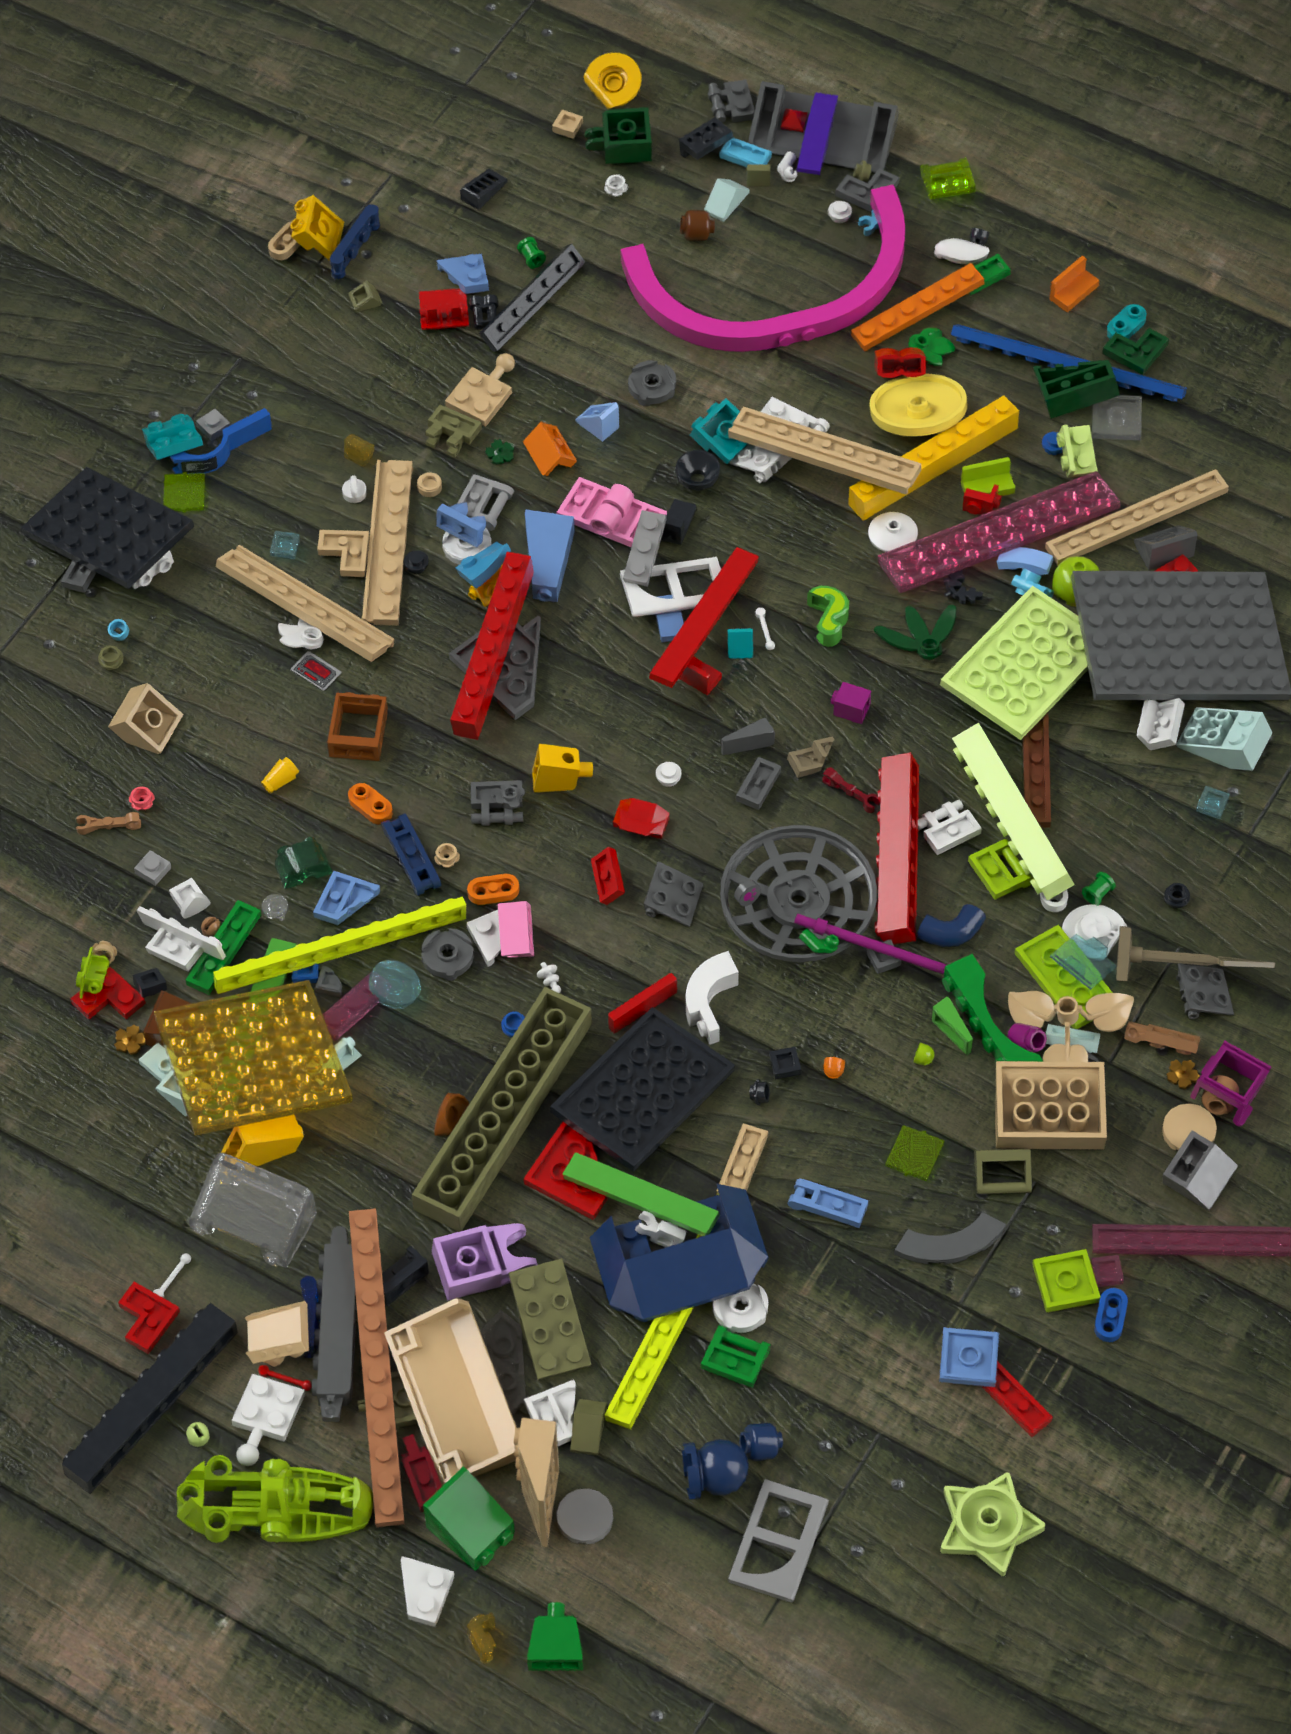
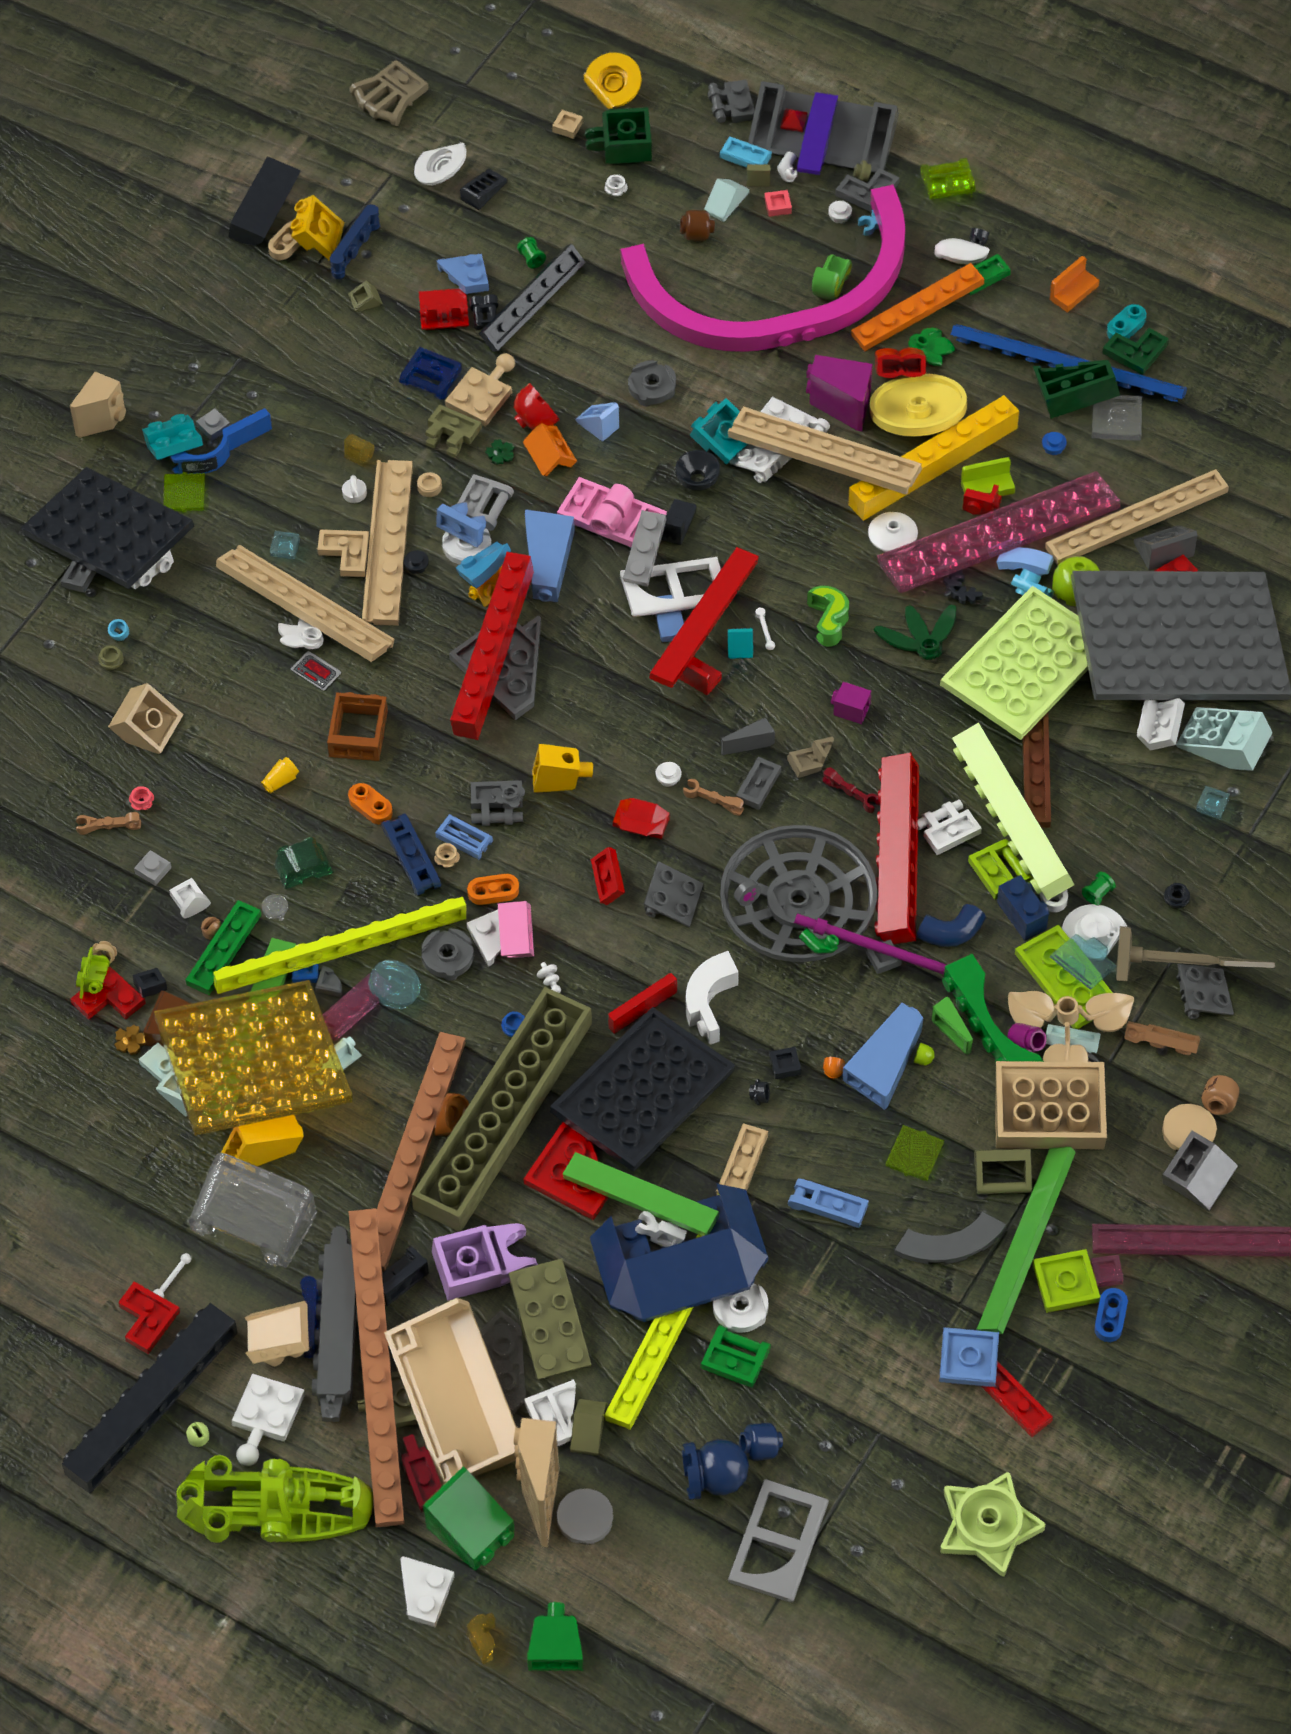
white bracket [136,907,226,972] -> none
red hinge [258,1365,312,1391] -> none
medium blue wing [313,871,380,925] -> none
black bracket [679,117,733,160] -> none
yellowish green bracket [1057,425,1097,478] -> none
pearl gold plant [1166,1059,1200,1089] -> none
magenta piece [1190,1040,1271,1126] -> none
none -> tan slope [70,372,126,437]
none -> black brick [228,156,301,245]
none -> dark tan plate [349,60,428,126]
none -> nougat plate [376,1032,466,1272]
none -> clear blue plate [399,346,462,400]
none -> white hat [414,143,467,185]
none -> medium blue tile [435,814,493,860]
none -> red cylinder [514,383,559,430]
none -> medium nougat piece [683,779,744,816]
none -> coral tile [764,190,792,217]
none -> magenta slope [806,355,872,432]
none -> bright green animal [812,254,852,301]
none -> medium blue slope [843,1003,923,1110]
none -> bright green tile [977,1146,1076,1334]
none -> dark blue brick [997,875,1050,941]

